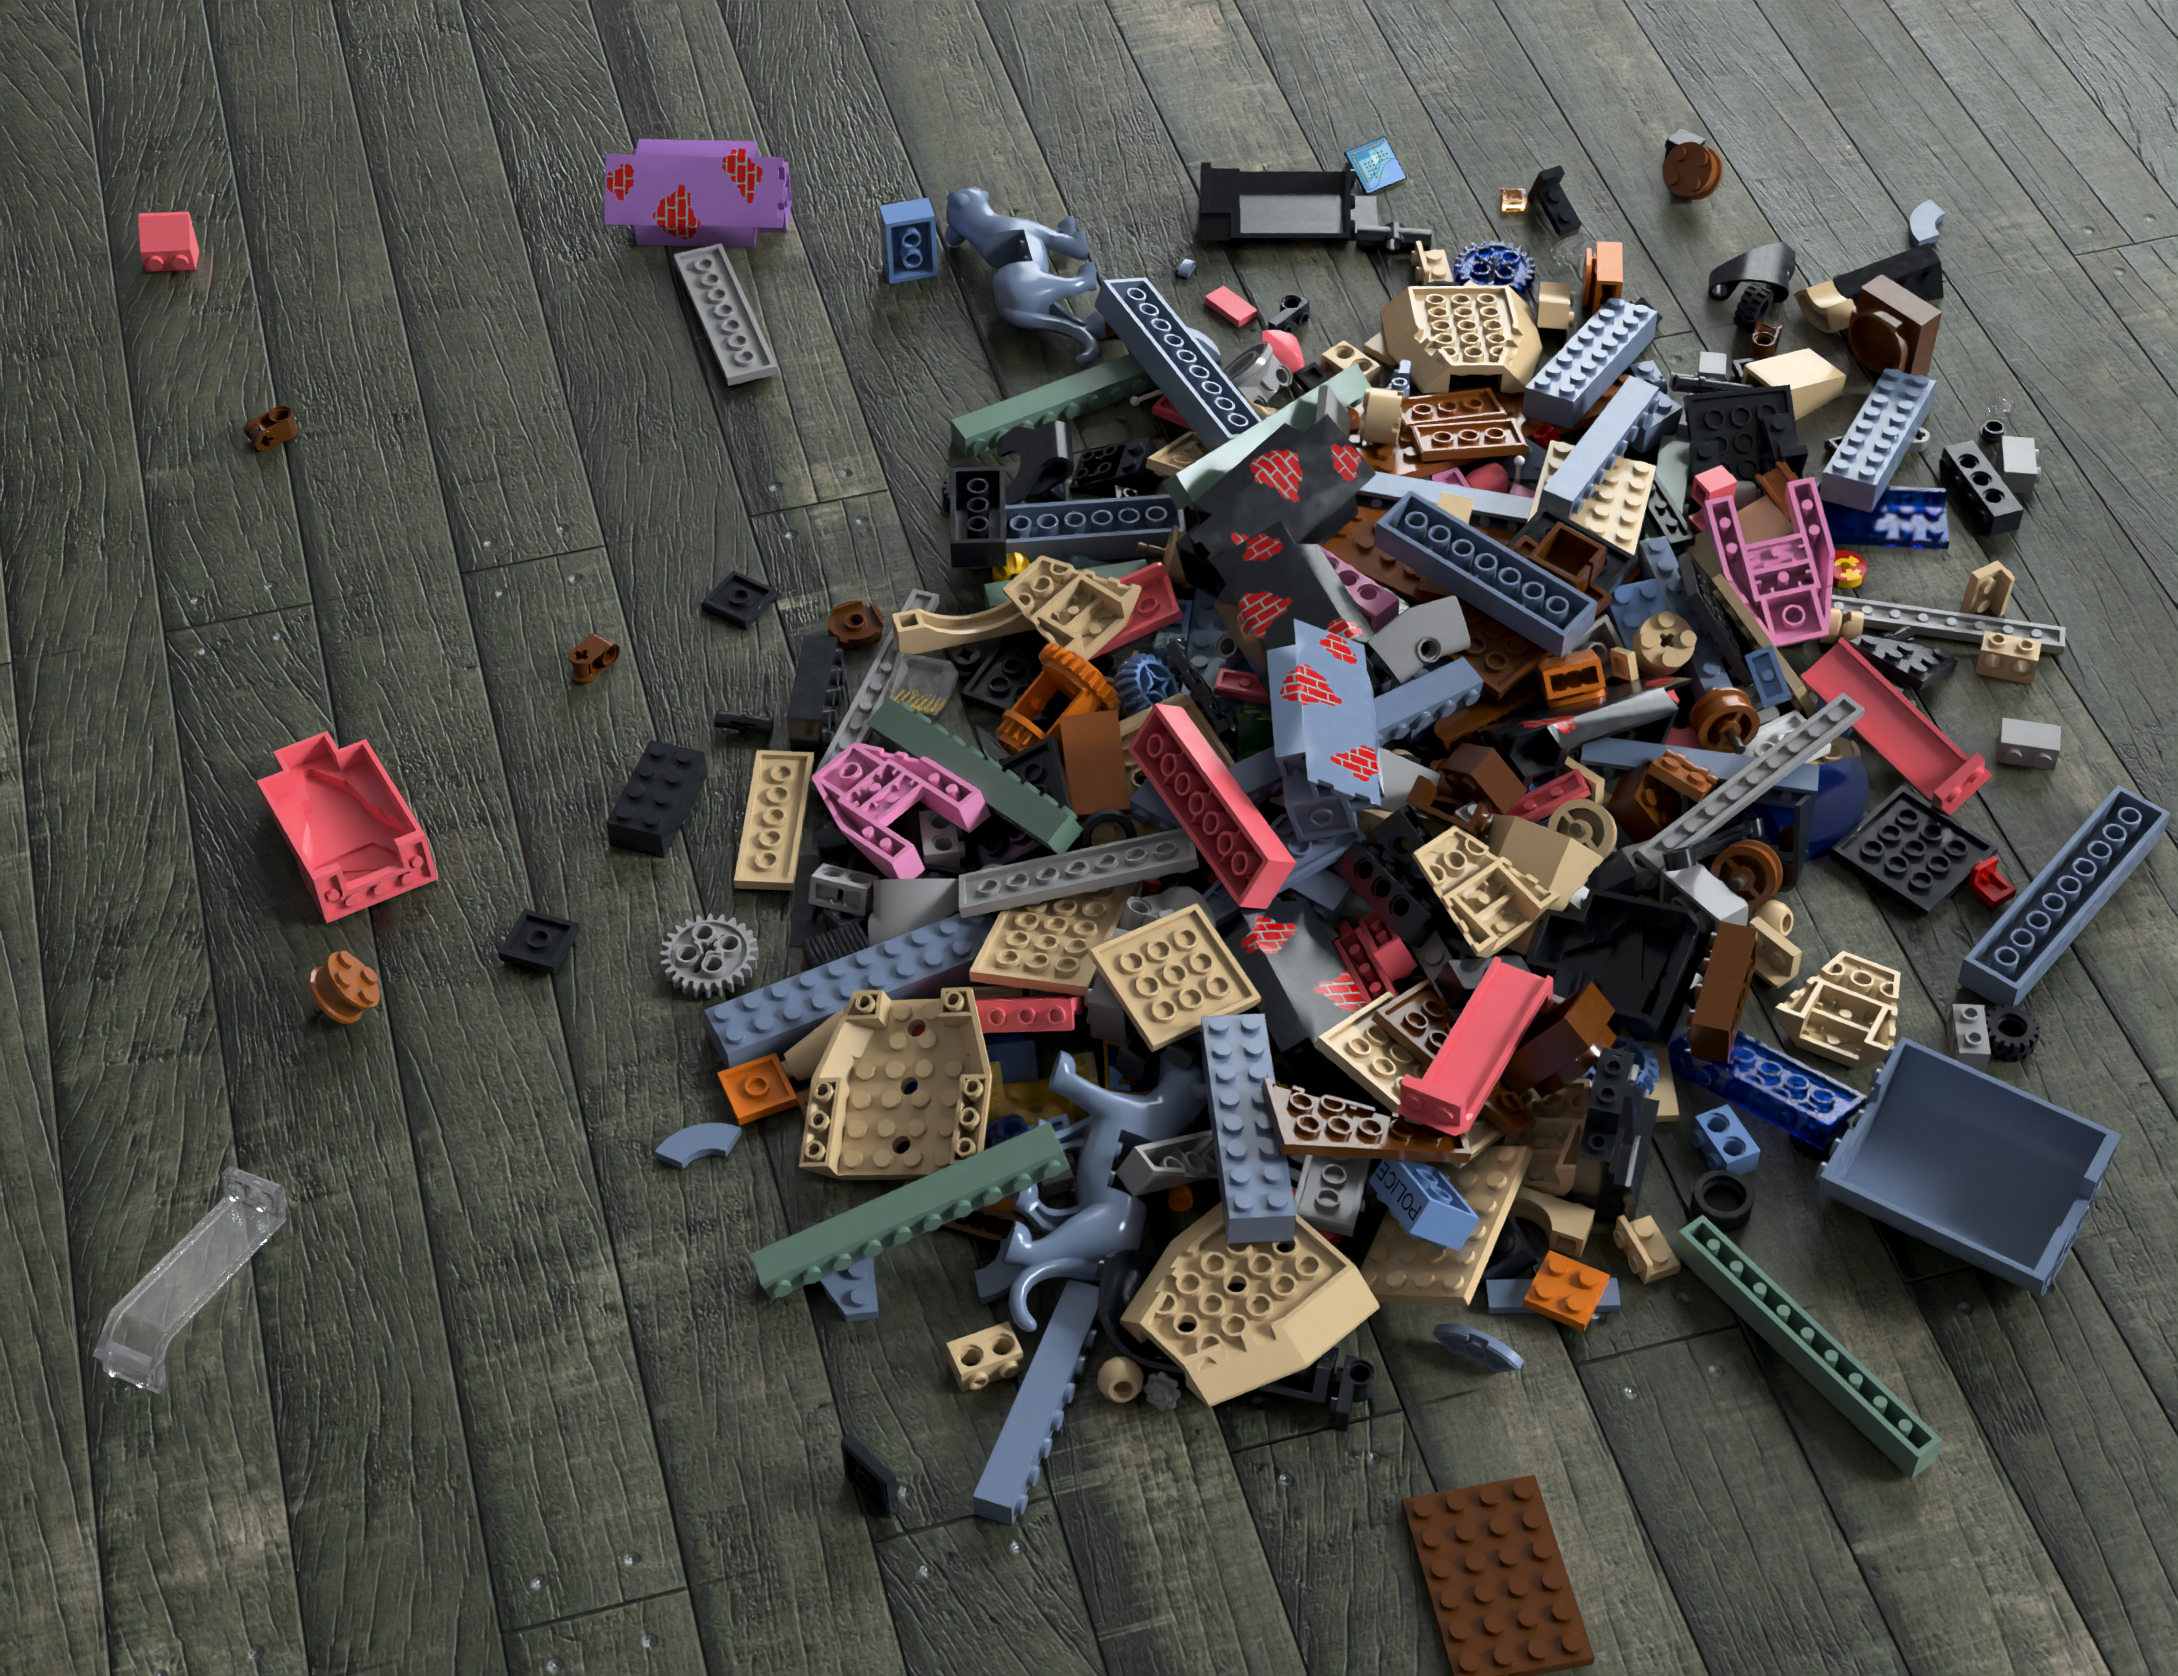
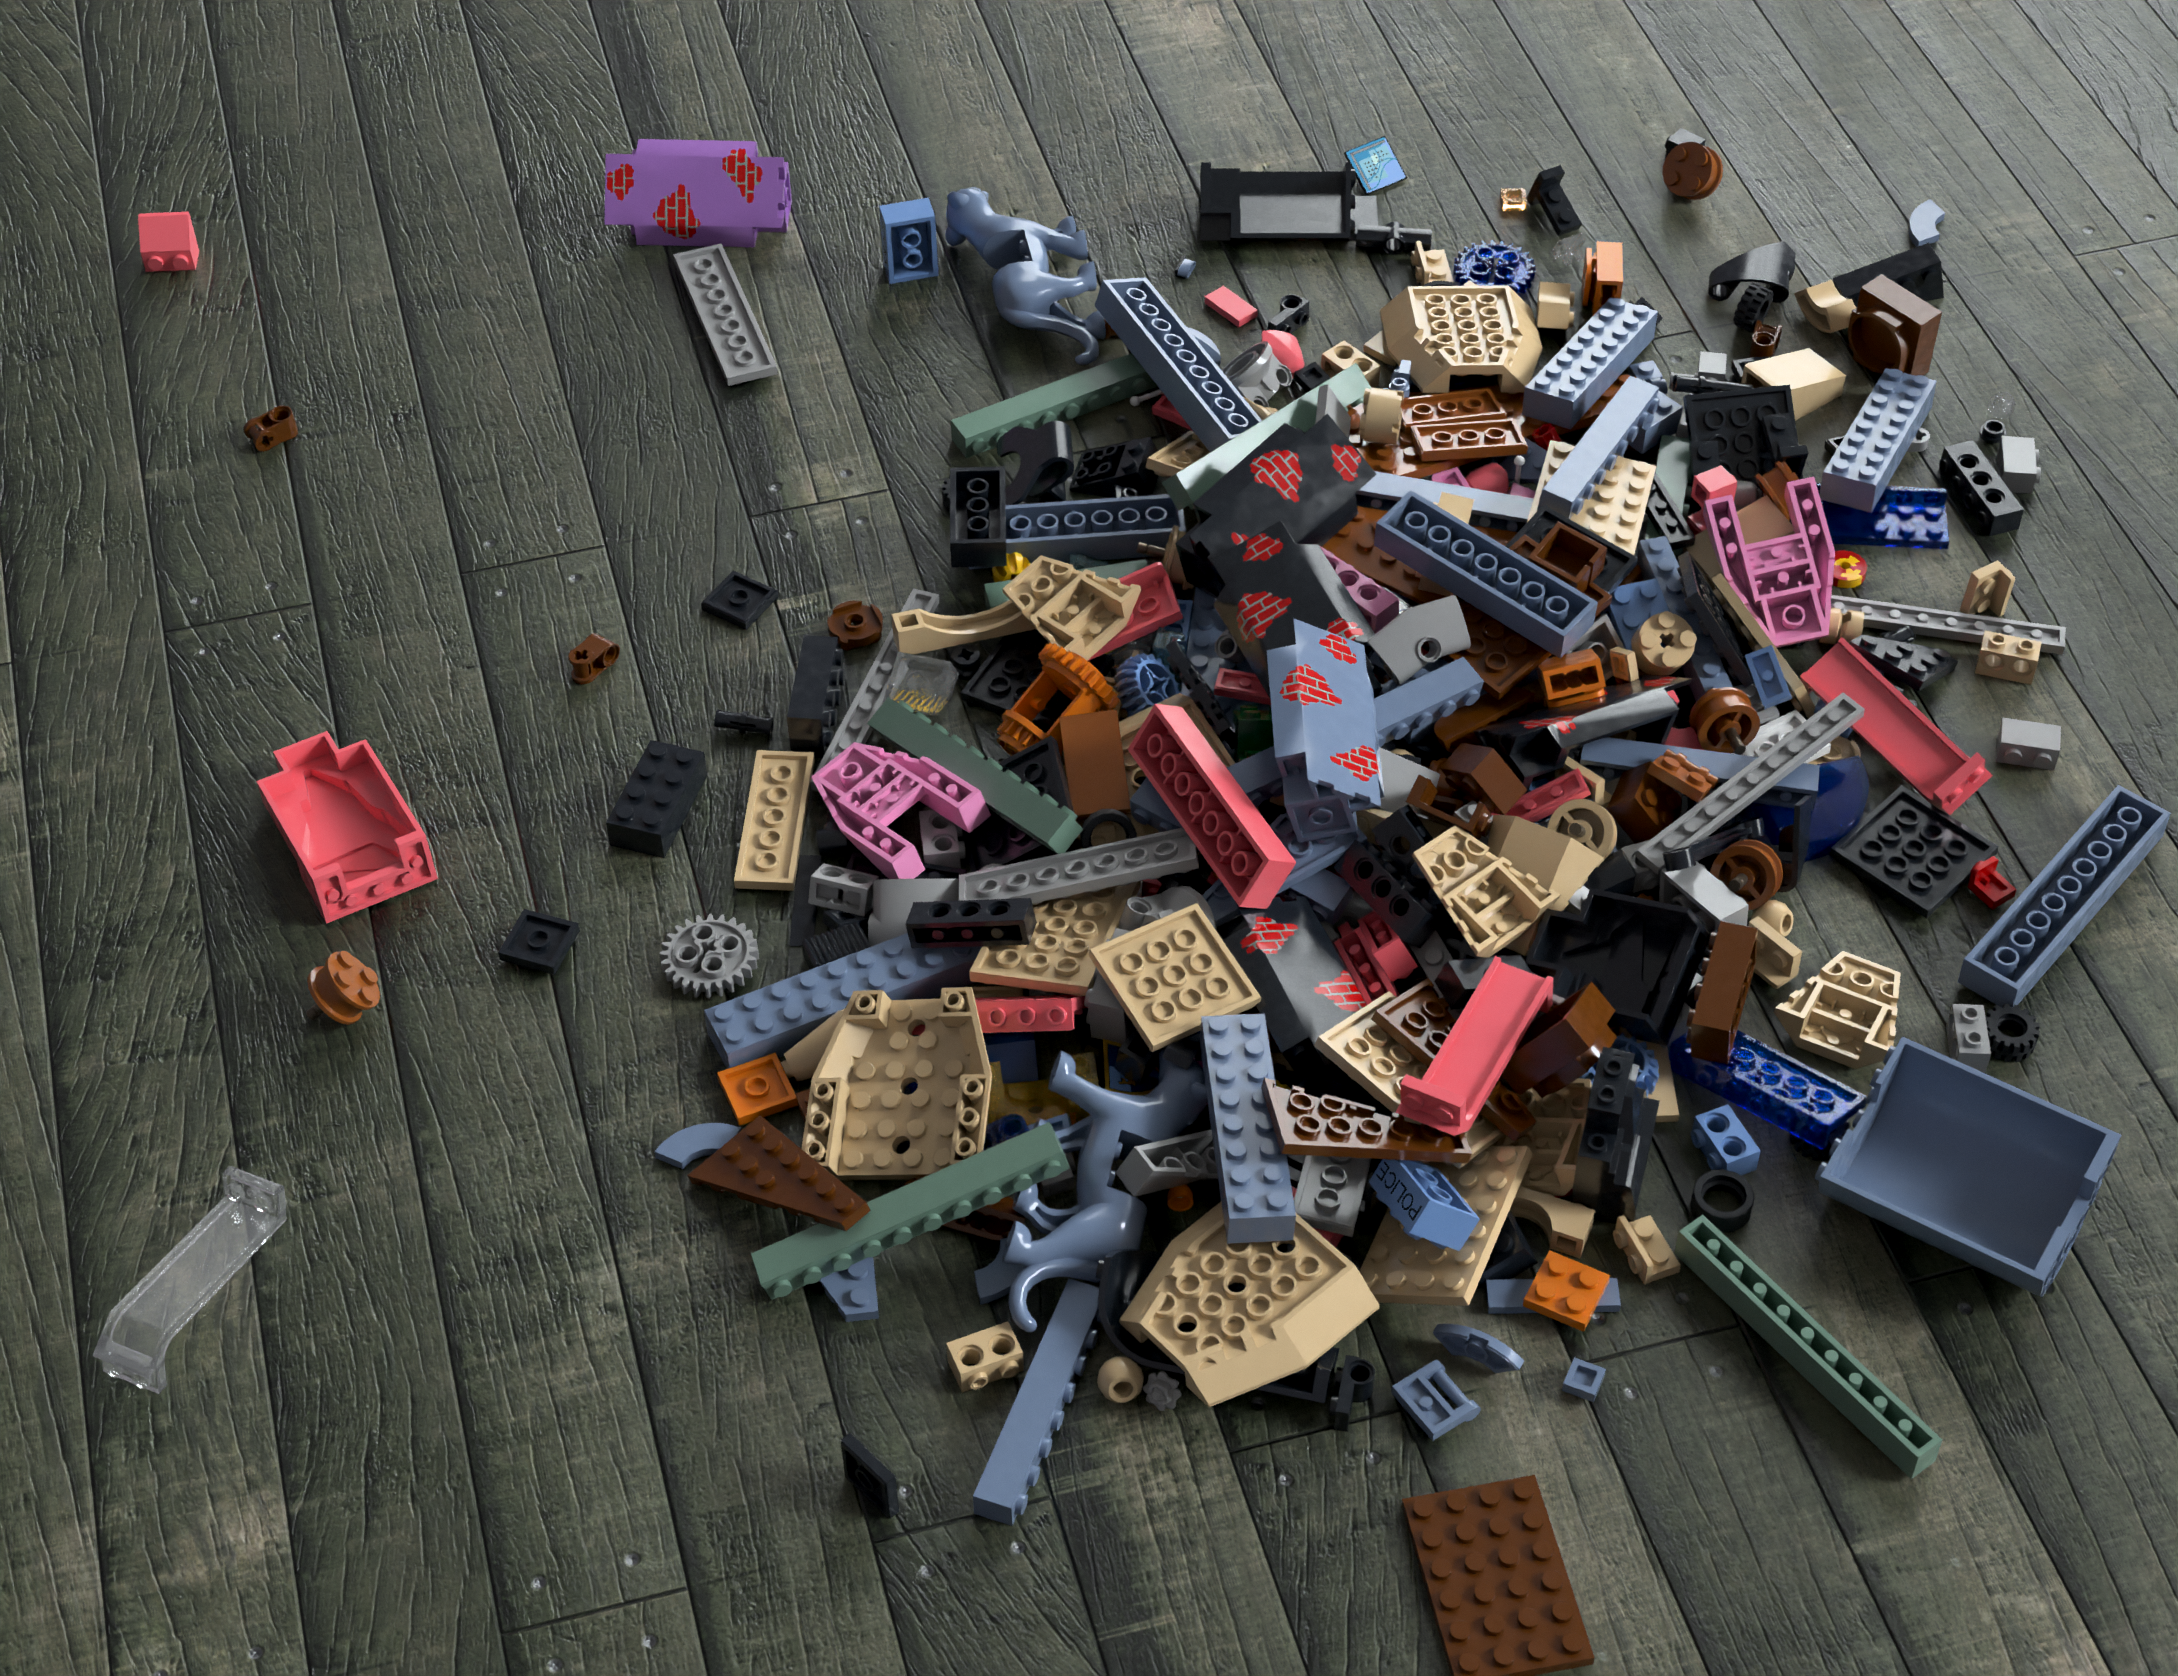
none -> reddish brown wing [687,1116,871,1231]
none -> black brick [905,898,1037,949]
none -> sand blue plate [1391,1360,1481,1441]
none -> sand blue plate [1562,1357,1606,1402]

